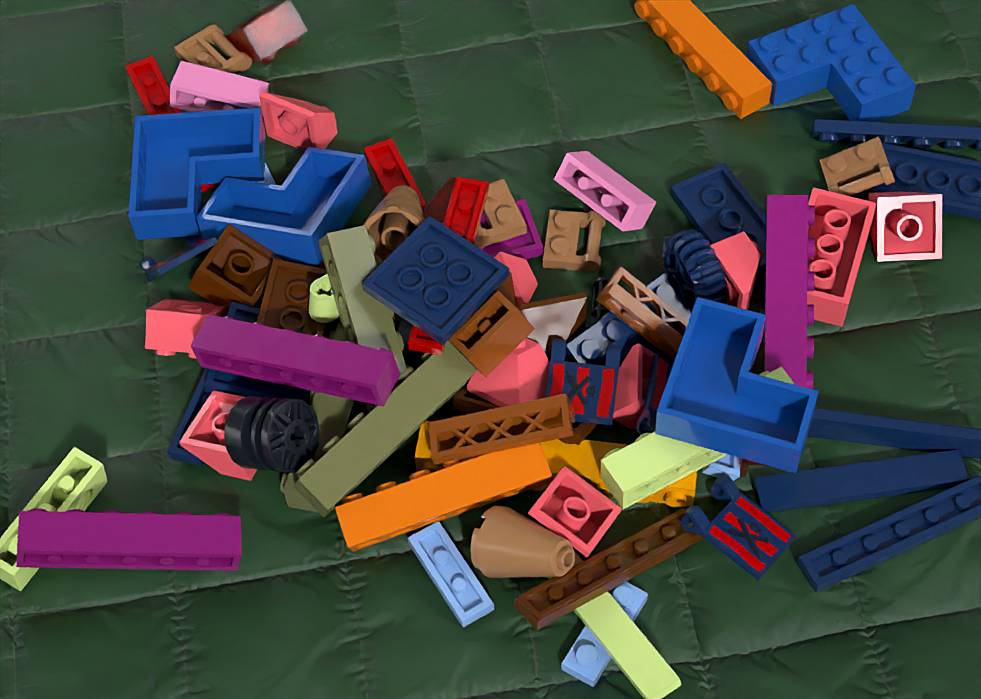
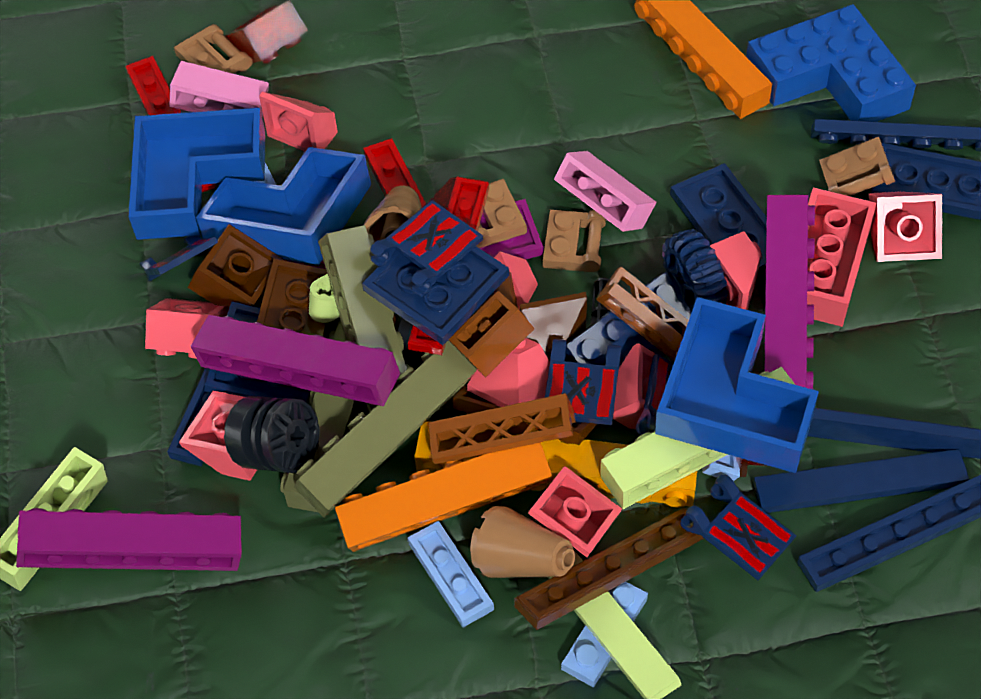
none -> dark blue flag [370,200,483,297]

